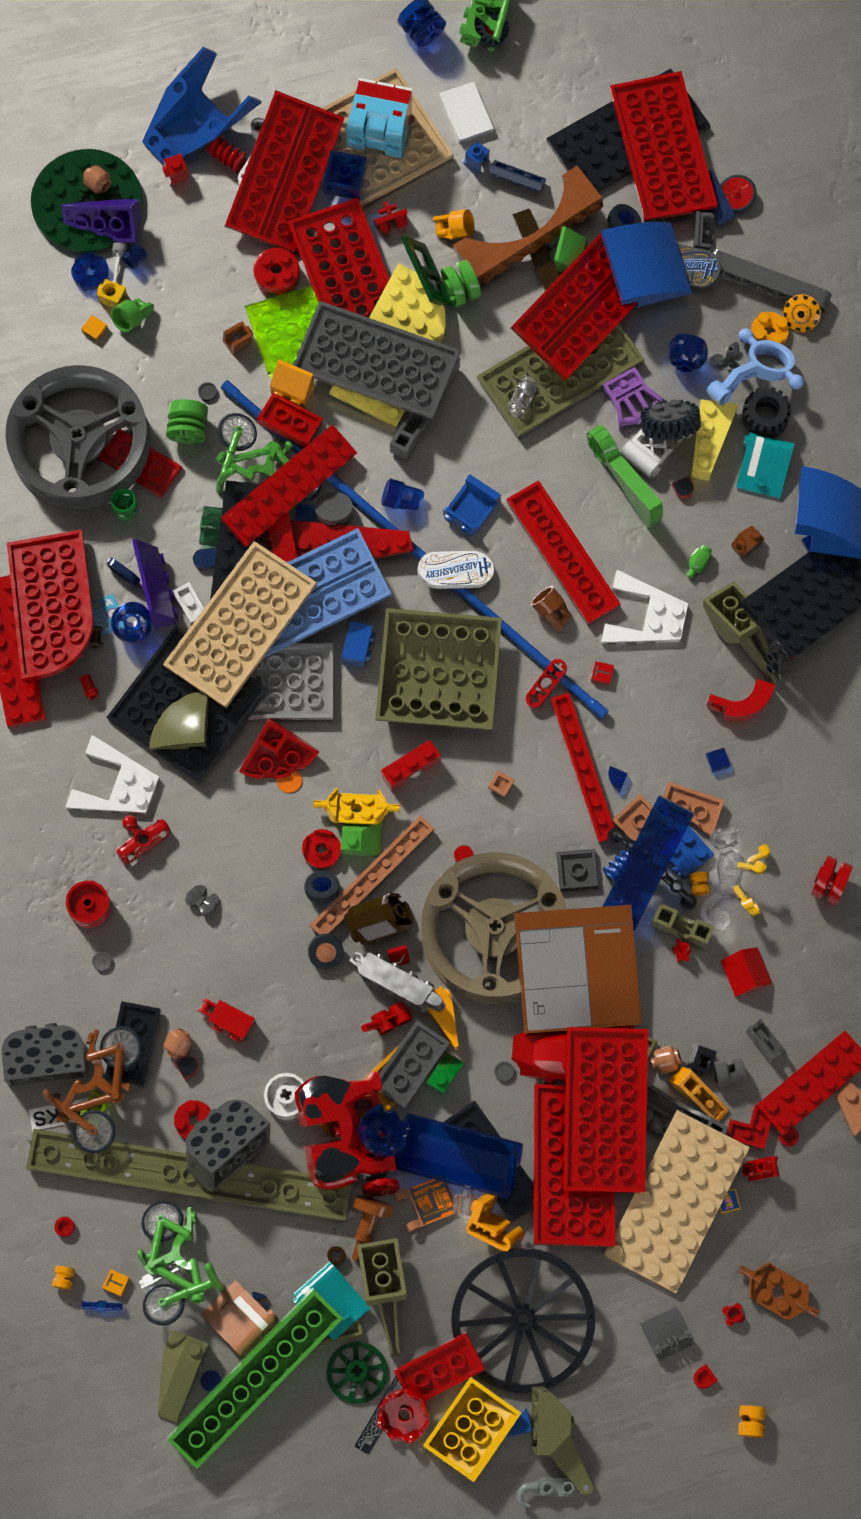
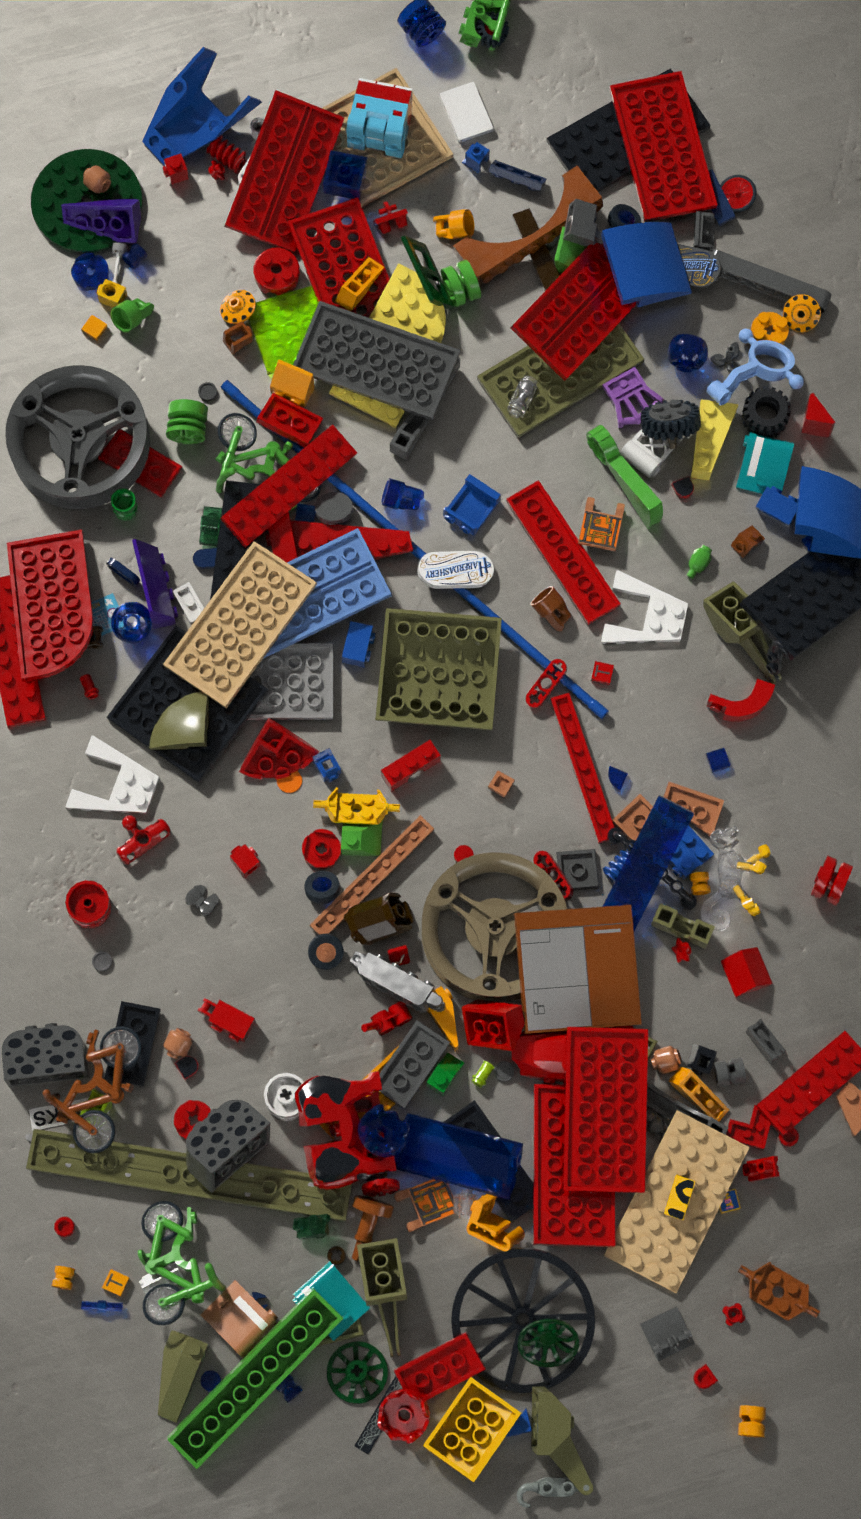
none -> red plate [208,160,225,180]
none -> light orange dish [220,290,256,324]
none -> red brick [230,844,260,878]
none -> clear blue wheel [276,1374,303,1403]
none -> clear green hips [293,1214,331,1240]
none -> blue window [312,748,341,782]
none -> light orange slope [335,257,384,312]
none -> red slope [461,999,524,1051]
none -> lime pin [472,1061,494,1088]
none -> dark green wheel [518,1319,580,1367]
none -> red beam [533,851,574,901]
none -> dark grey hinge [563,199,603,247]
none -> flag [578,497,625,551]
none -> slope [664,1175,695,1220]
none -> blue brick [756,486,797,527]
none -> red slope [801,393,835,438]

